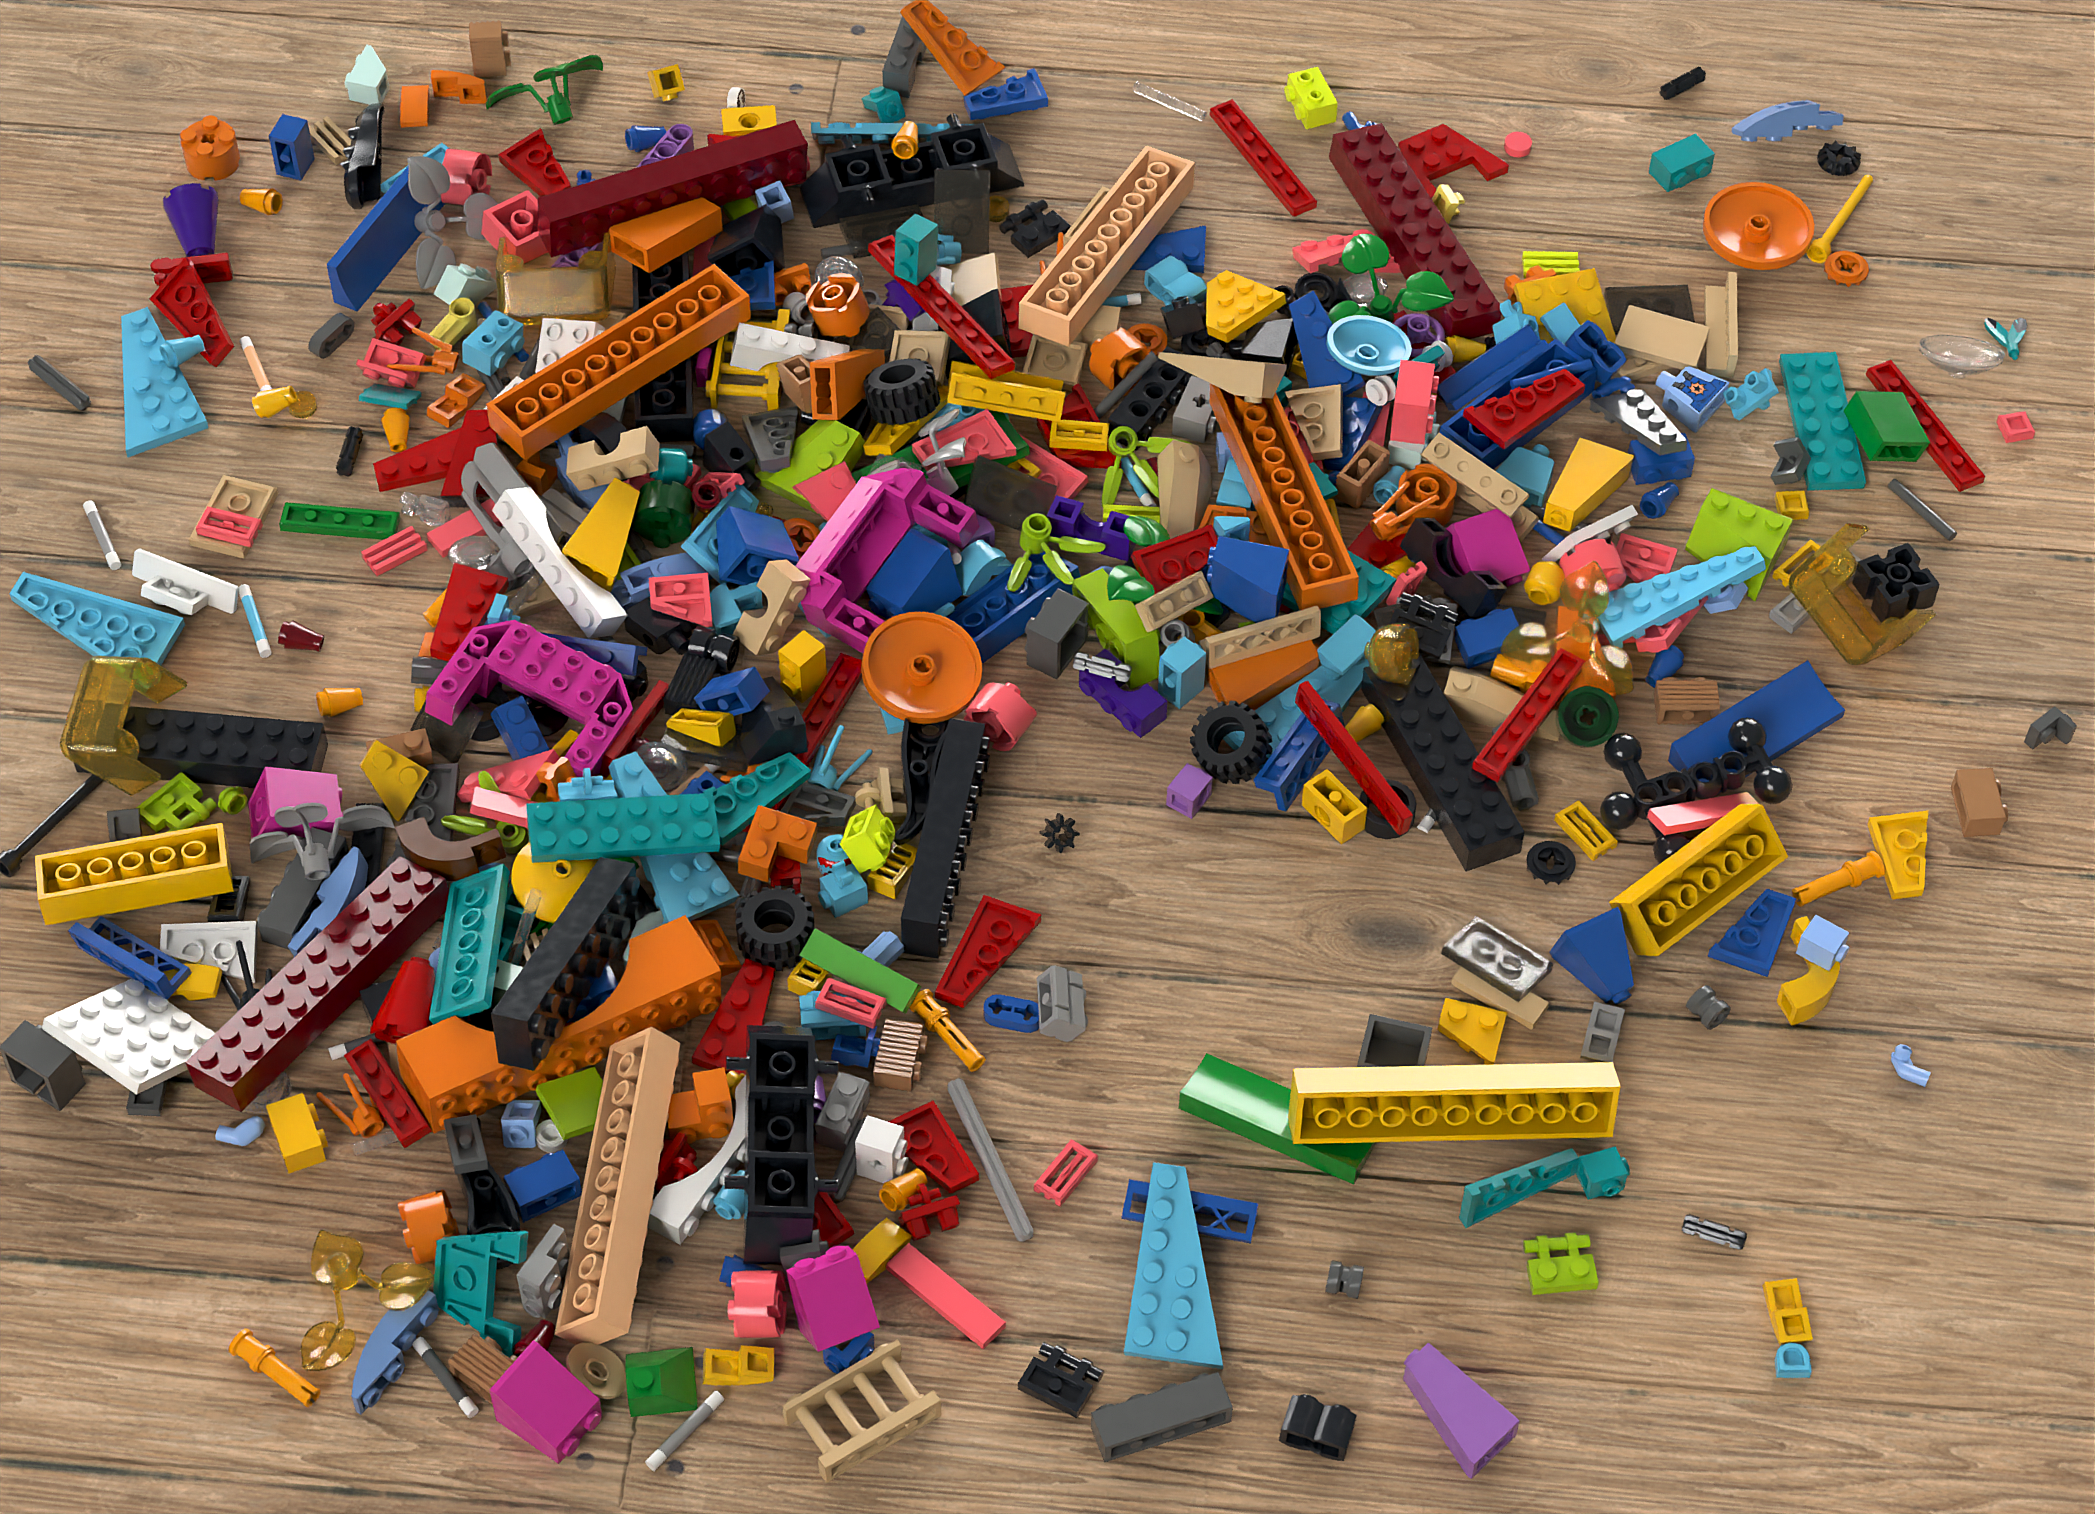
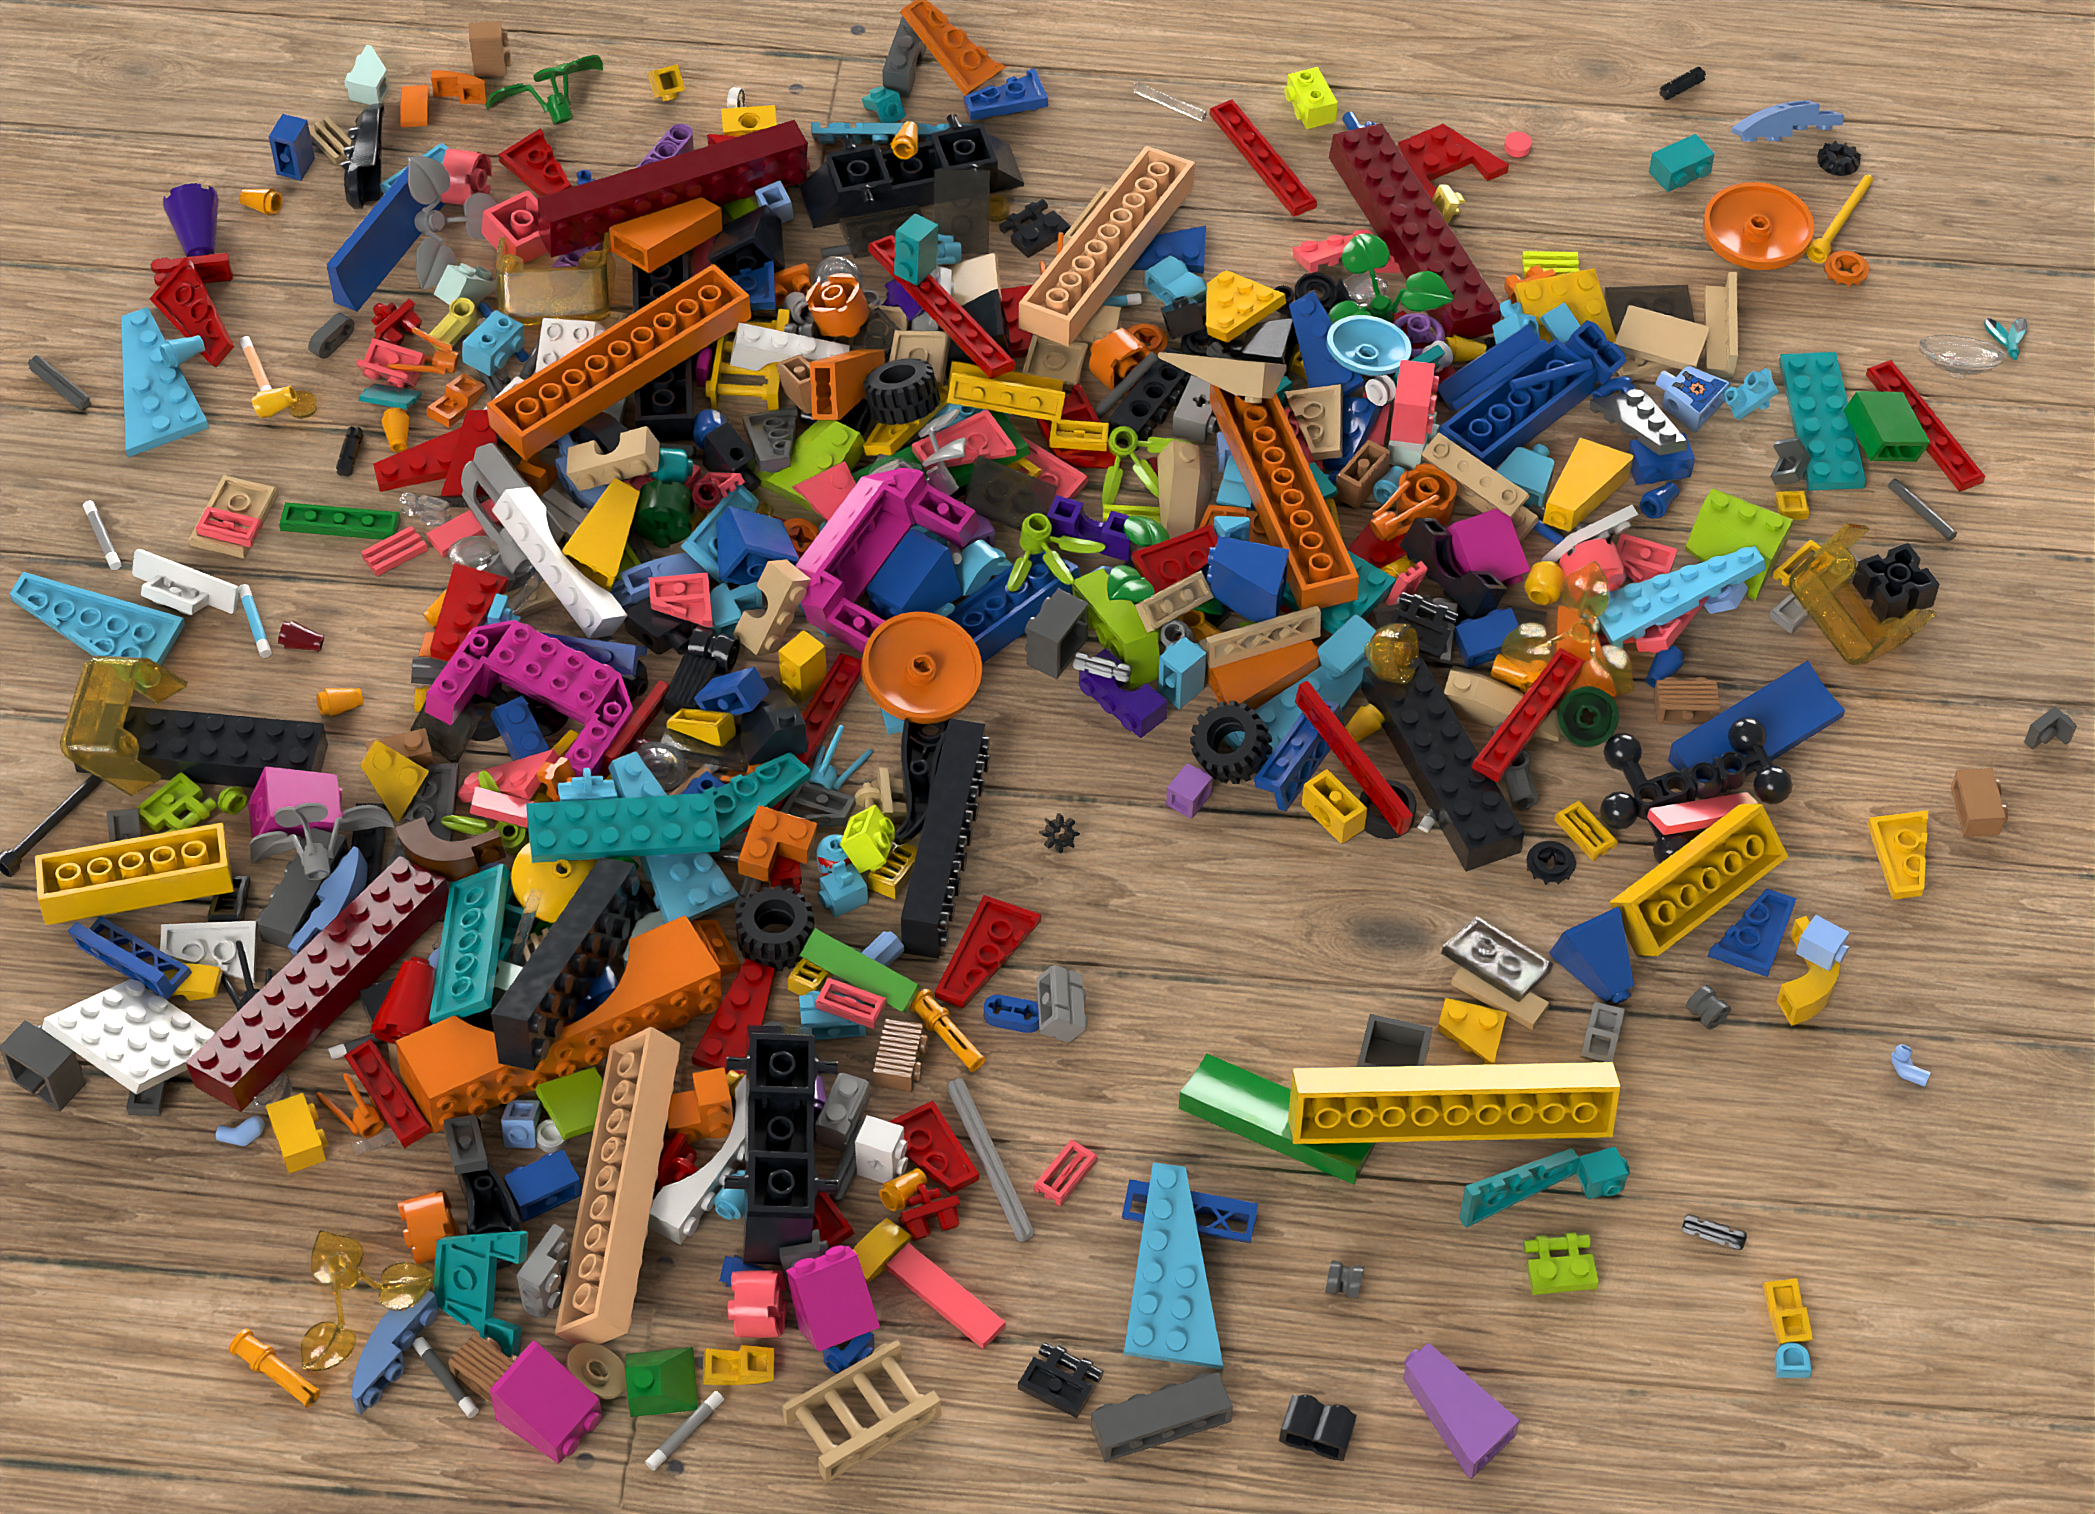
orange brick [180,115,240,181] -> none
dark red cone [513,1319,556,1357] -> none
blue cone [625,125,666,152] -> none
blue bracket [830,1026,881,1068] -> none
coral brick [964,682,1037,751] -> none
medium azure bar [1117,443,1156,507] -> none
red wing [1463,369,1585,450] -> none
light orange pin [1792,851,1885,907] -> none
coral tile [1996,411,2035,443] -> none

